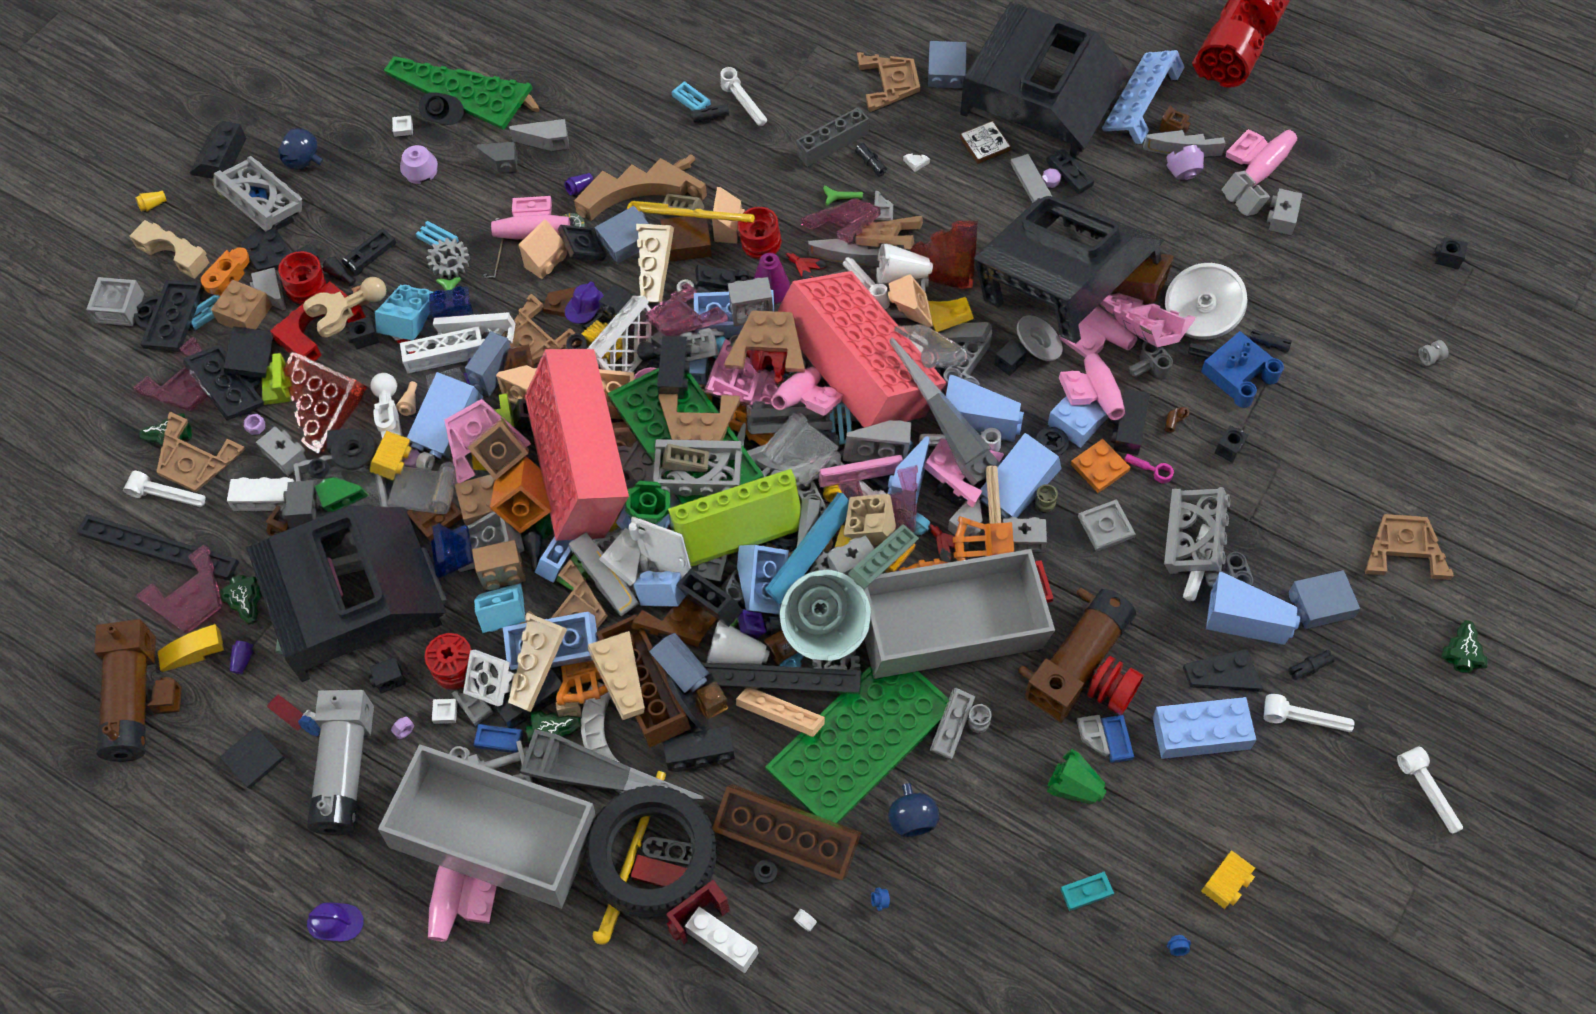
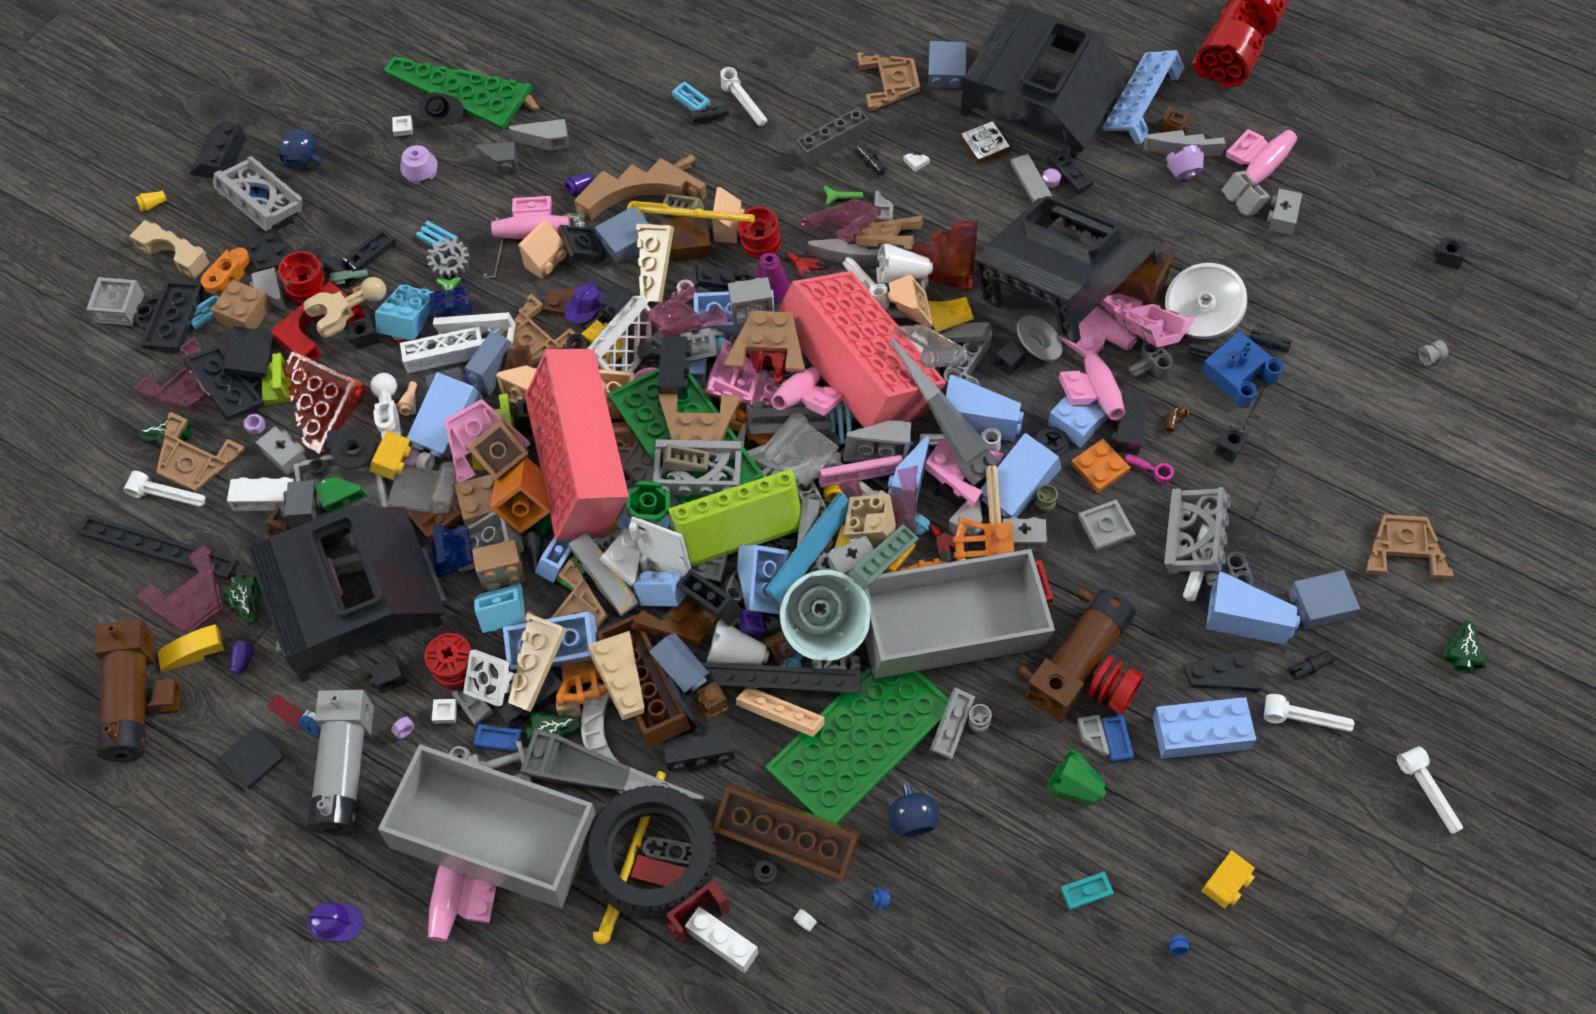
none -> sand green plate [328,269,368,285]

